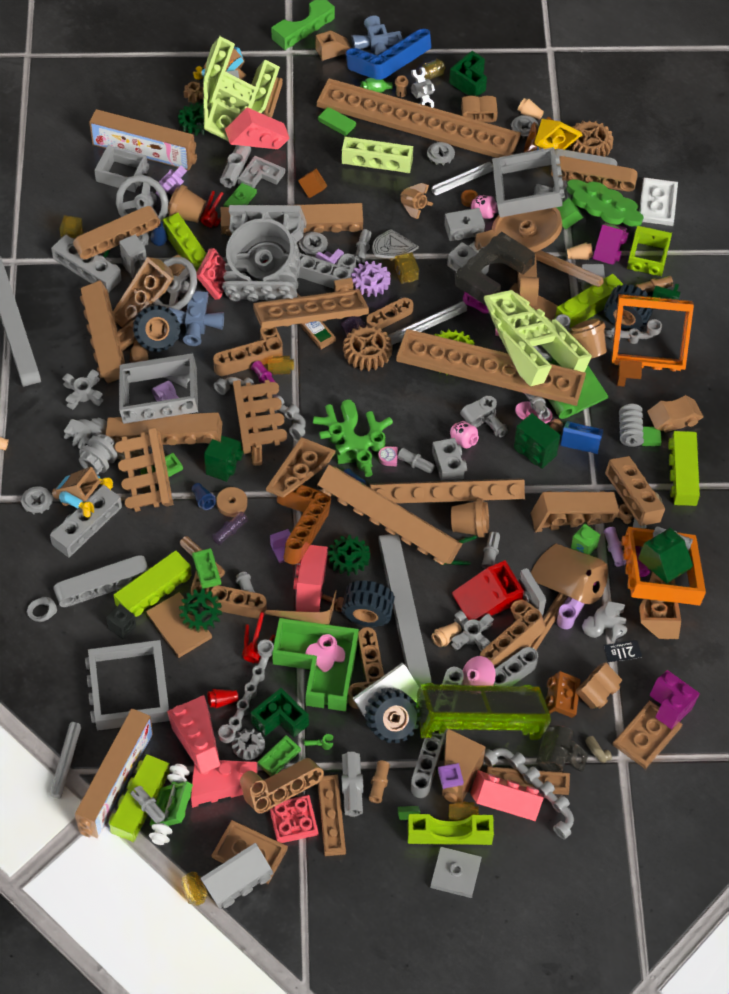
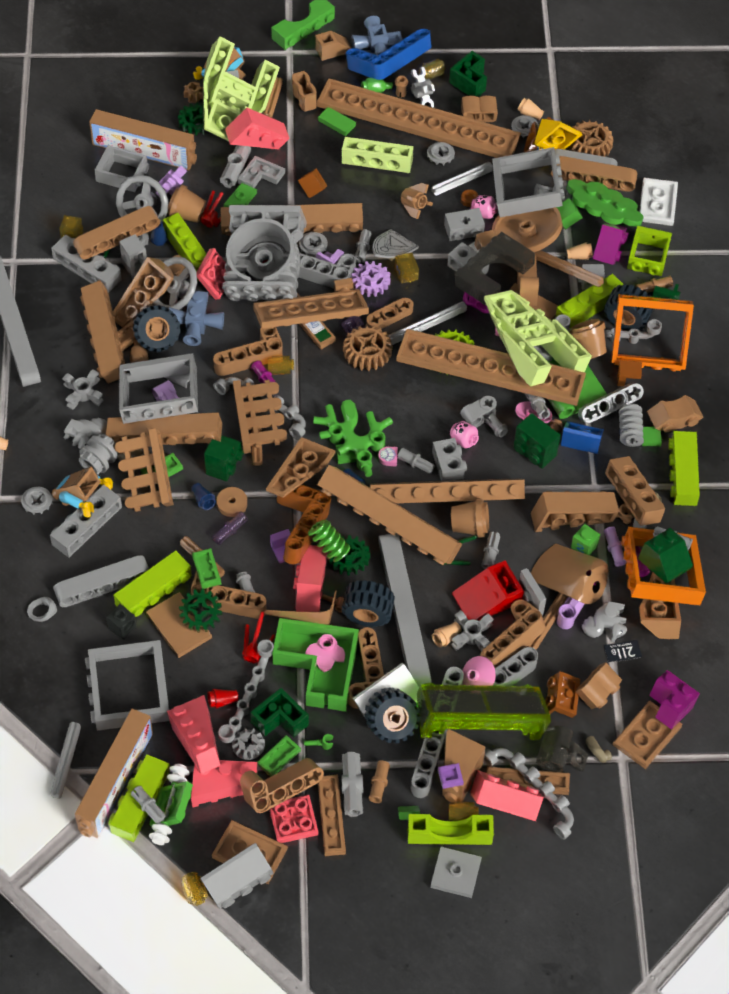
none -> medium nougat brick [292,71,316,112]
none -> bright green piece [308,520,350,562]
none -> light grey beam [578,383,644,423]

